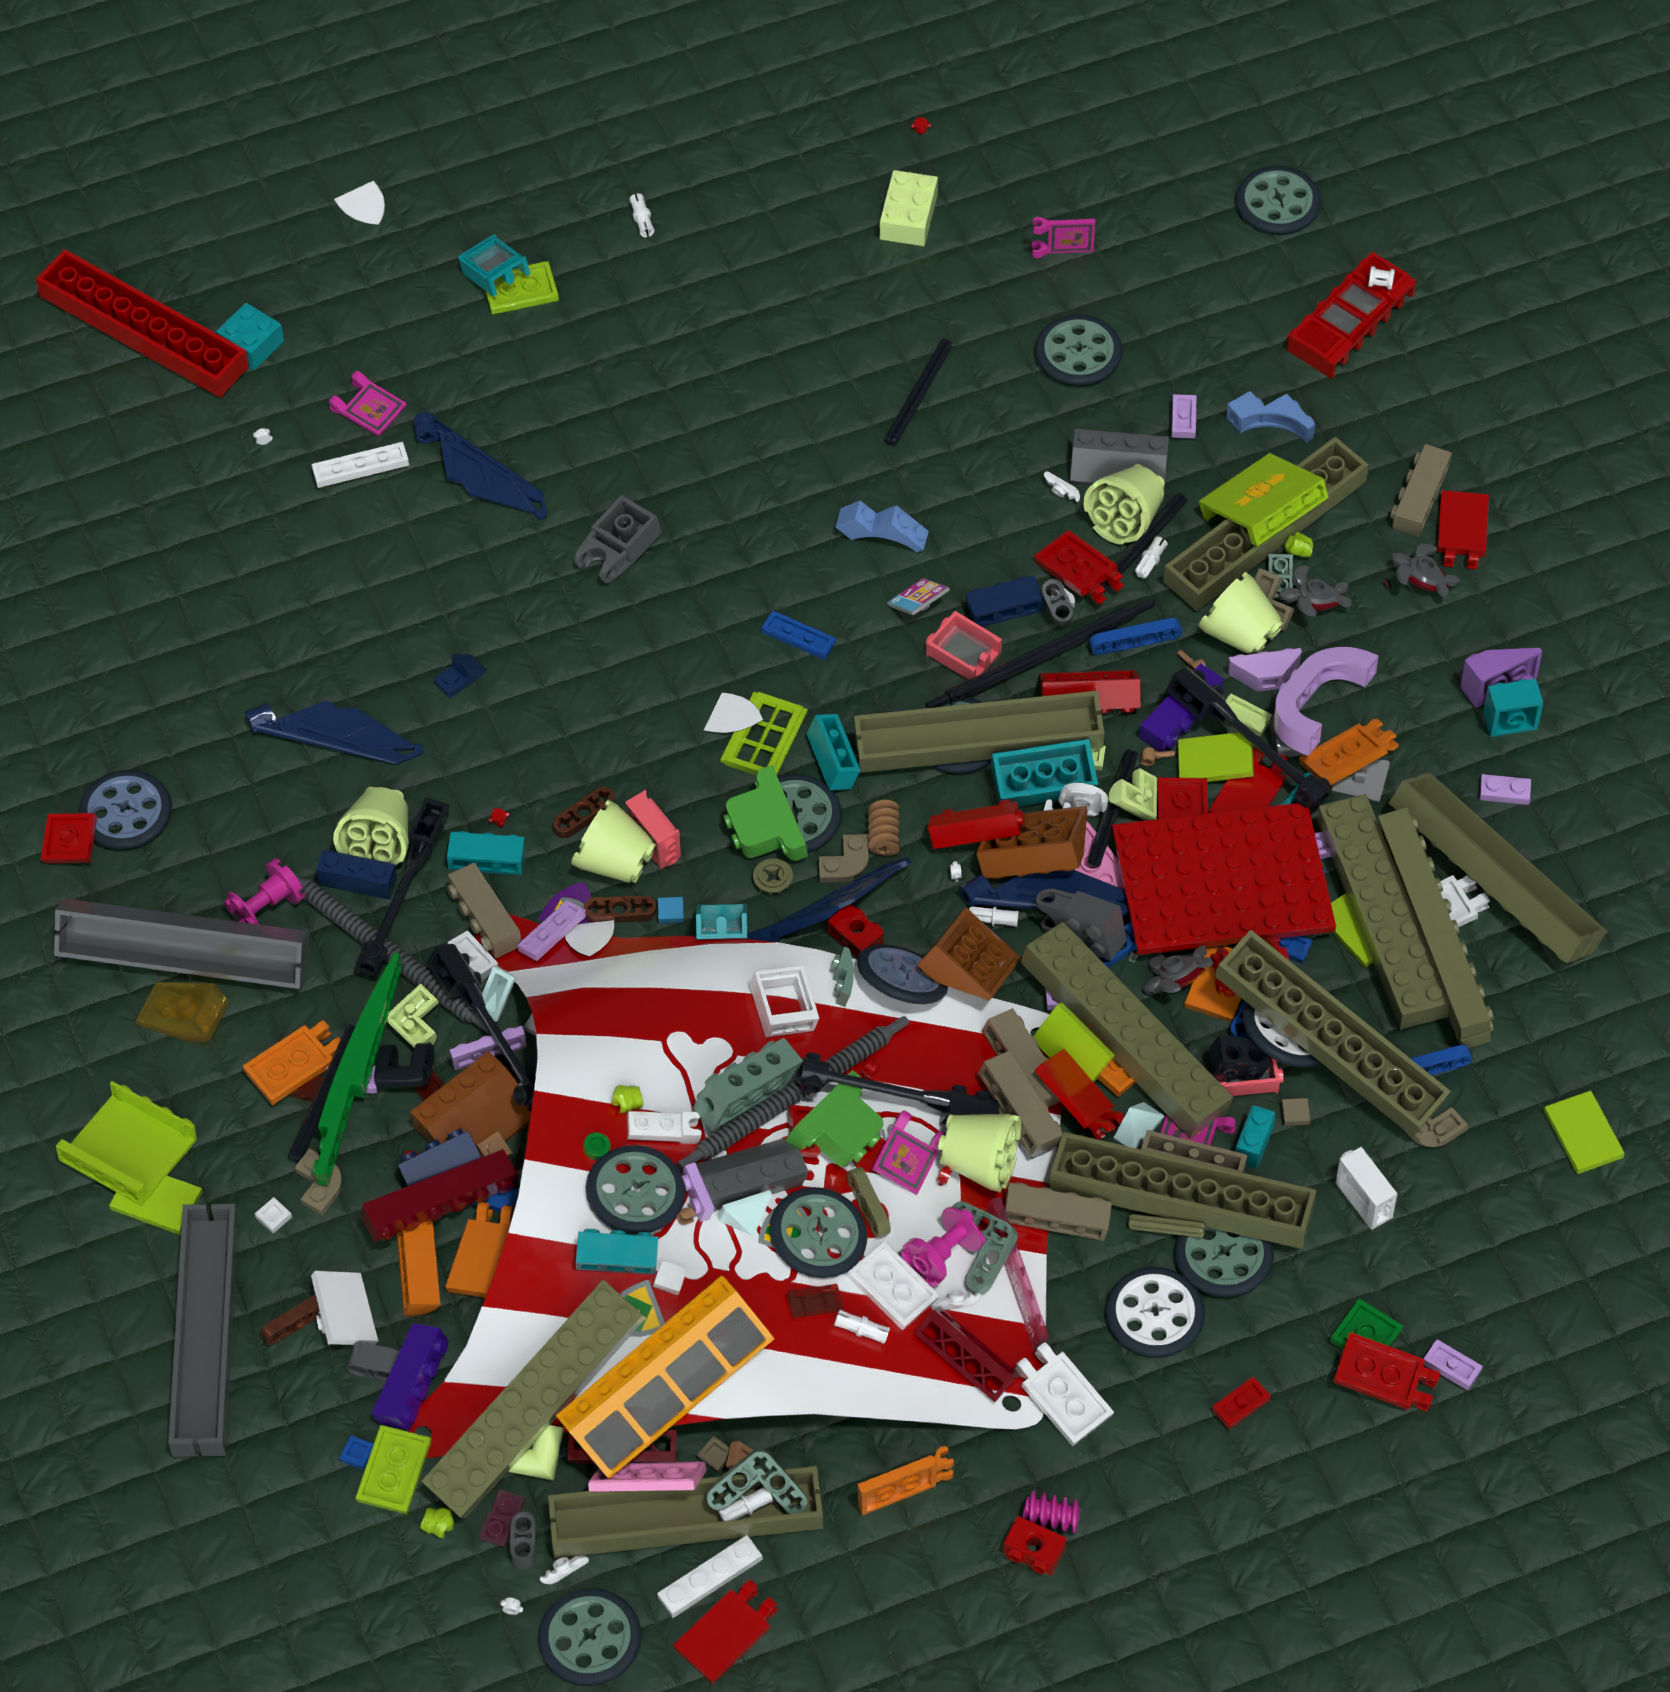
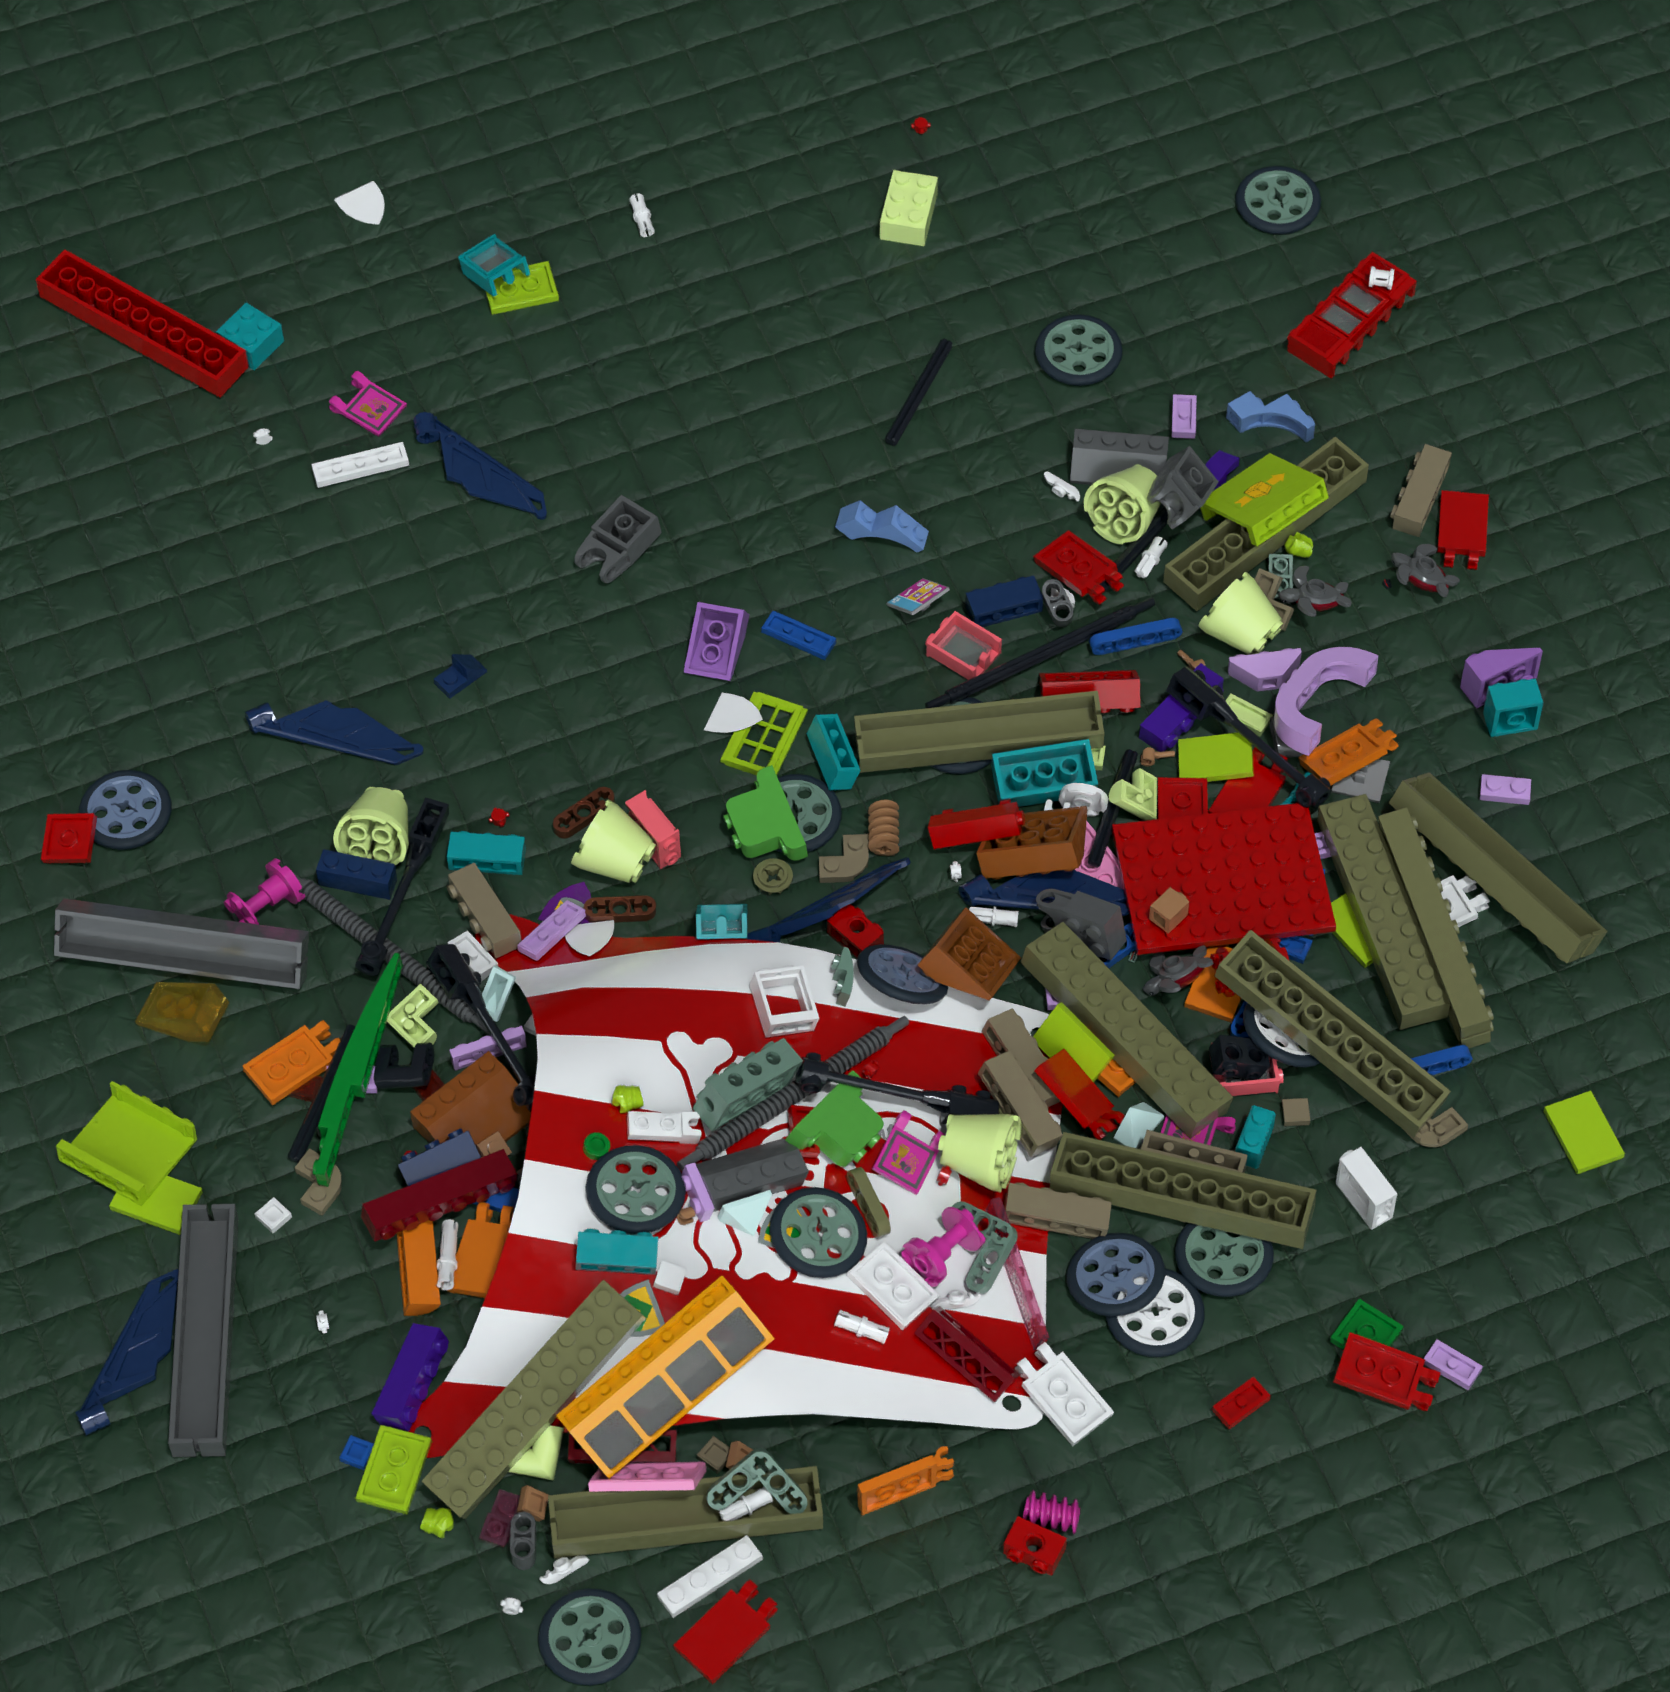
copper beam [260,1294,320,1345] -> none
white tile [311,1271,378,1345] -> none
dark grey beam [347,1342,399,1382] -> none
dark azure tile [658,897,684,924] -> none
clear red tile [785,1284,844,1319] -> none
dark pink flag [1032,217,1095,258] -> none
olive axle [1129,1214,1205,1238] -> none
none -> dark blue wing [75,1269,179,1436]
none -> white pin [437,1219,459,1290]
none -> medium nougat tile [517,1485,548,1521]
none -> medium lavender slope [684,602,749,681]
none -> wedge [1066,1233,1165,1317]
none -> dark grey brick [1147,446,1218,529]
none -> medium nougat brick [1149,887,1189,933]
none -> dark purple slope [1205,450,1240,492]

